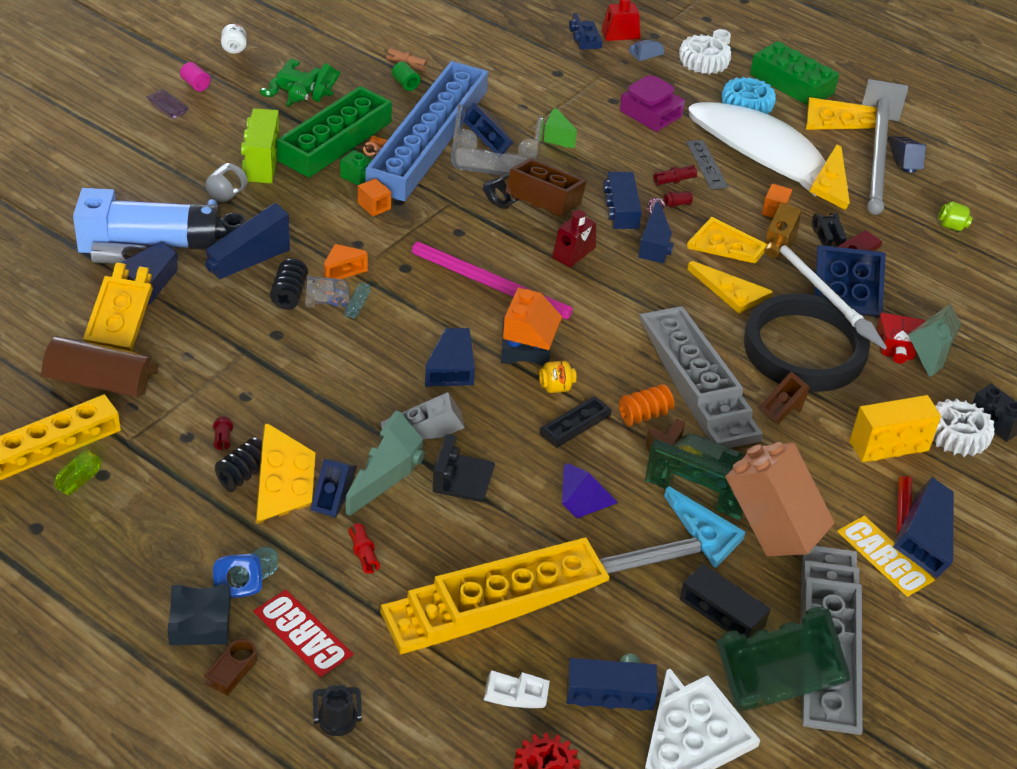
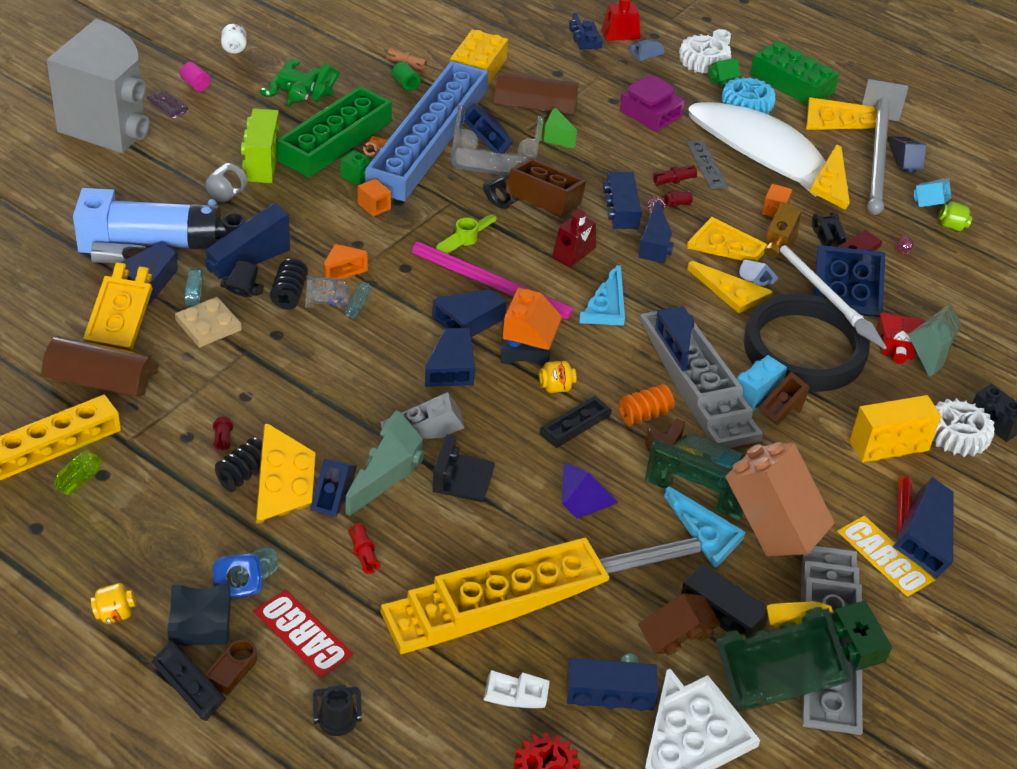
none -> light grey brick [47,19,150,153]
none -> yellow head [91,583,136,624]
none -> black tile [151,640,227,721]
none -> tan plate [175,297,242,348]
none -> clear light blue beam [185,270,203,306]
none -> black piece [220,260,264,297]
none -> dark blue slope [432,289,507,337]
none -> lime piece [435,214,497,254]
none -> yellow brick [450,29,508,86]
none -> reddish brown brick [493,72,579,115]
none -> medium azure wing [579,265,625,325]
none -> reddish brown brick [638,594,721,656]
none -> dark blue slope [655,306,694,371]
none -> green brick [708,58,741,87]
none -> medium azure brick [736,355,787,410]
none -> sand blue brick [739,259,779,286]
none -> yellow slope [767,601,833,630]
none -> dark green brick [829,600,892,671]
none -> clear pink hinge [894,235,914,255]
none -> medium azure slope [914,178,952,207]

